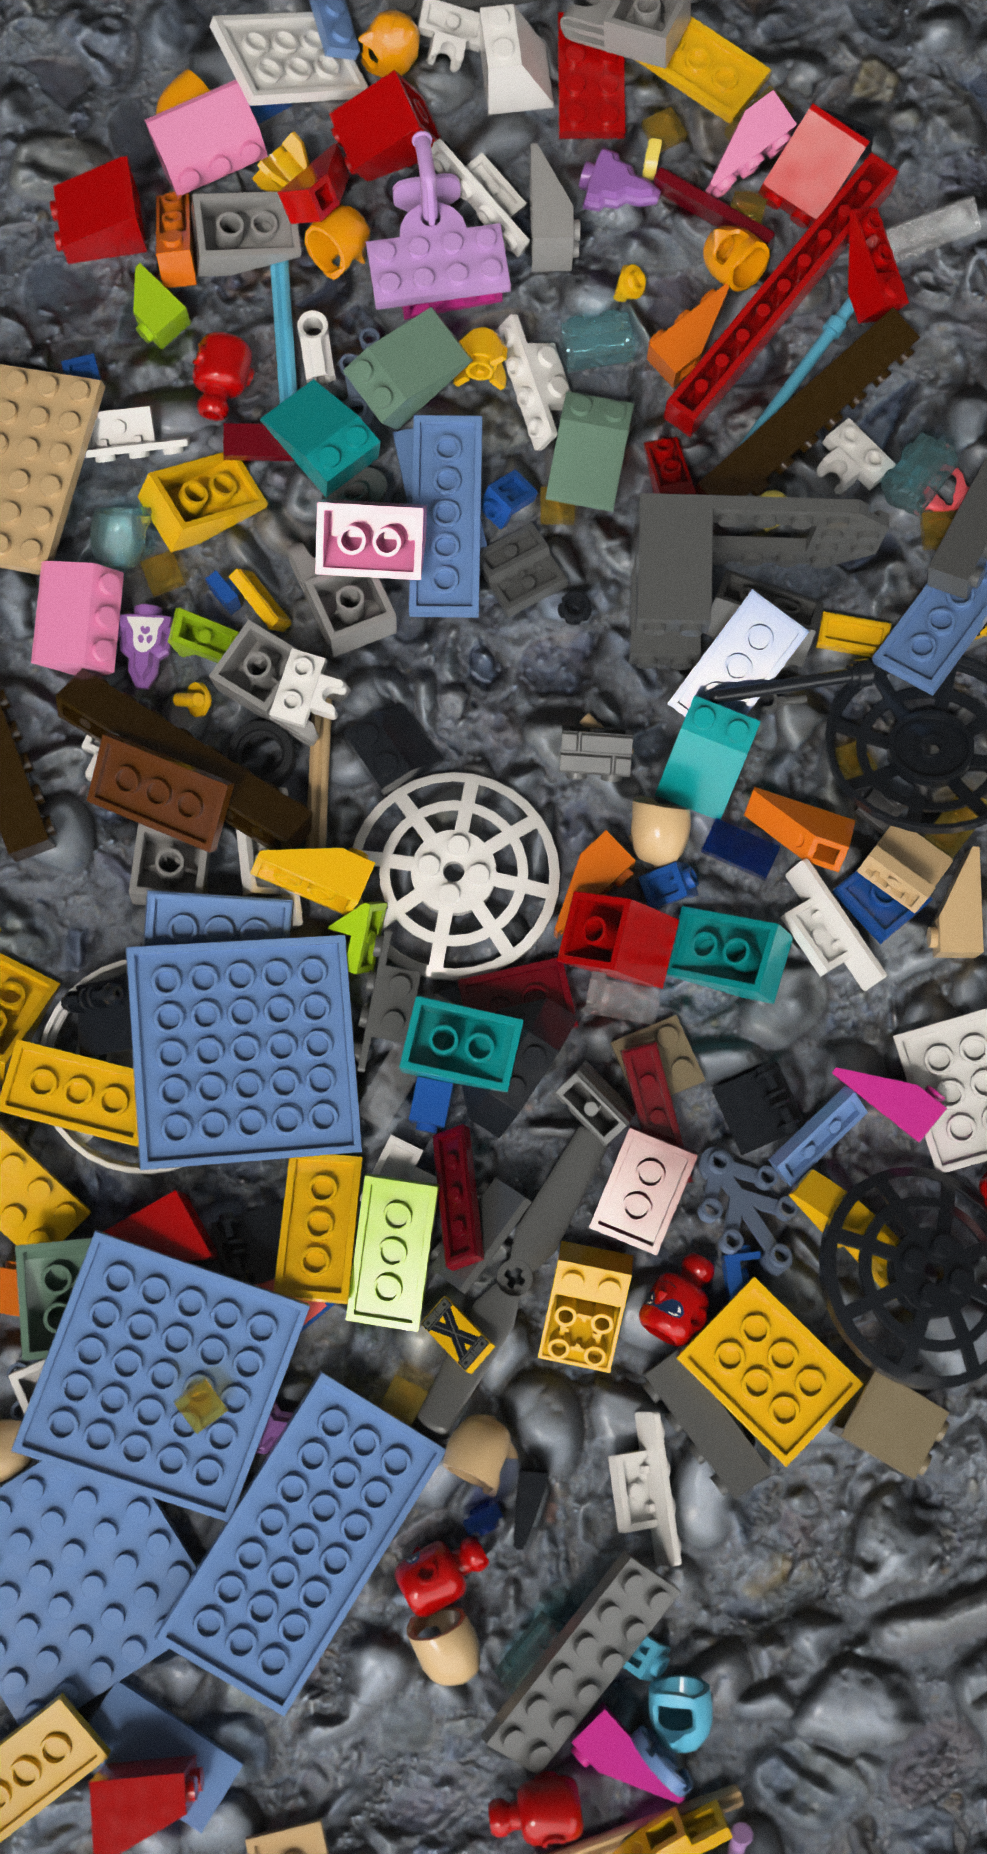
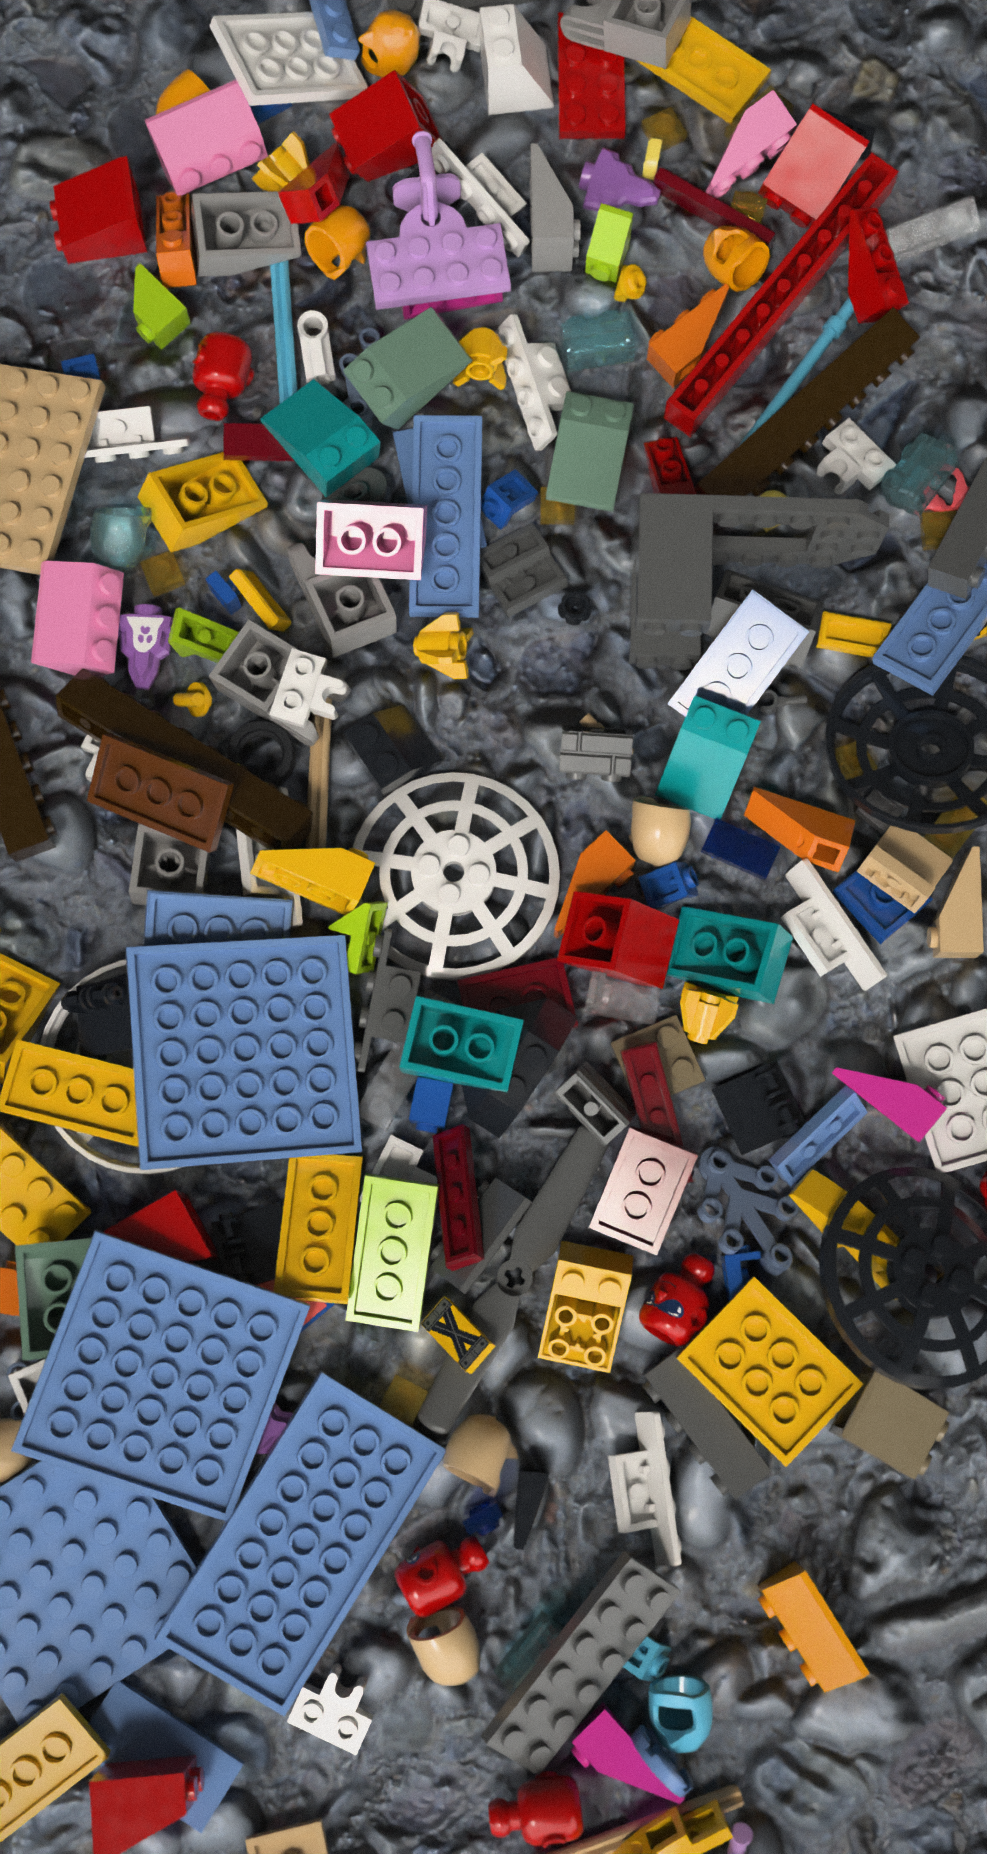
clear yellow plate [174,1377,228,1434] -> none
black piece [709,658,874,704] -> none
none -> white plate [287,1664,373,1755]
none -> yellow brick [413,612,474,679]
none -> lime slope [585,203,634,283]
none -> yellow brick [680,981,739,1044]
none -> light orange slope [757,1561,870,1692]

